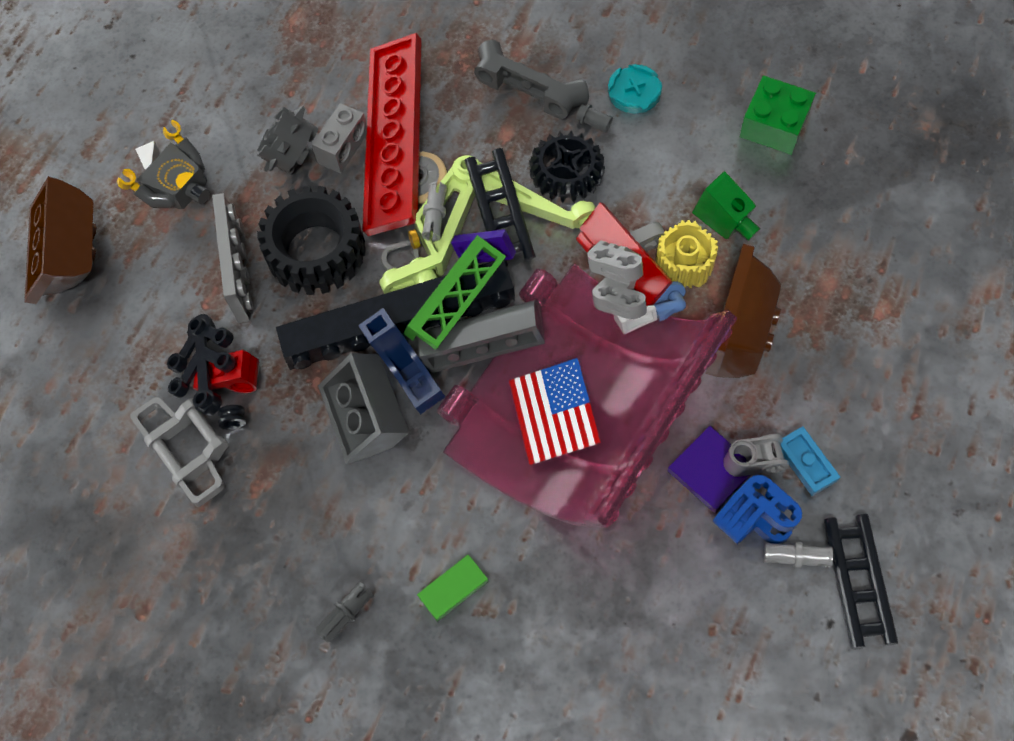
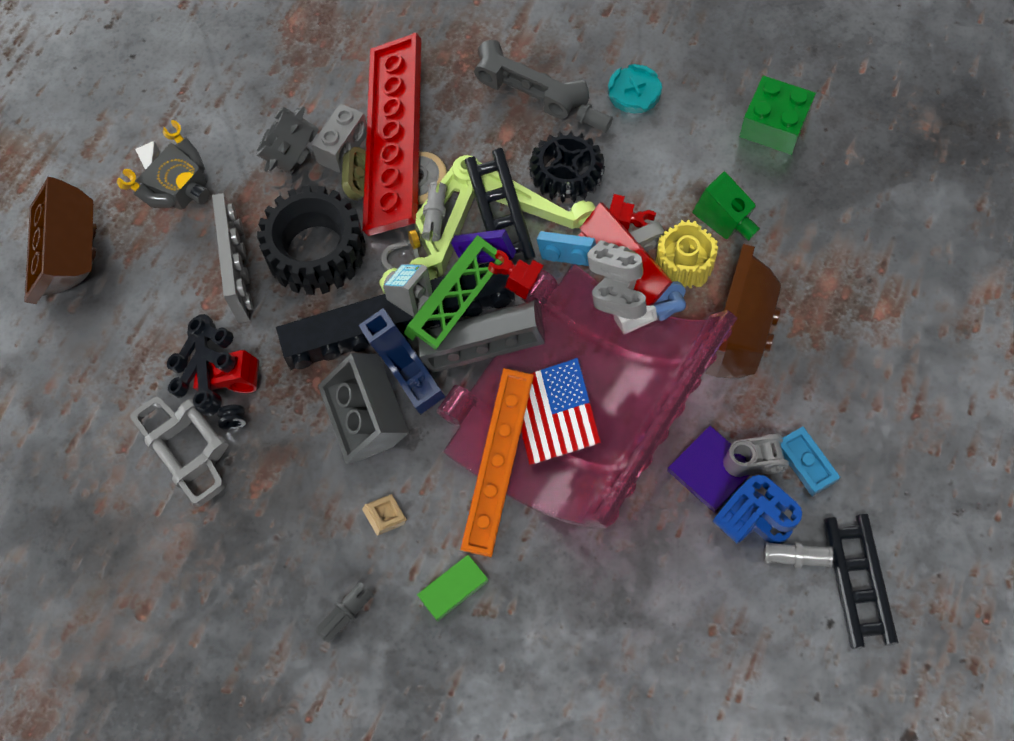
none -> olive plate [342,147,366,201]
none -> tan tile [362,494,407,536]
none -> light grey slope [383,264,432,317]
none -> orange tile [460,368,534,558]
none -> red piece [488,250,544,300]
none -> dark azure plate [537,231,596,266]
none -> red piece [610,194,656,230]

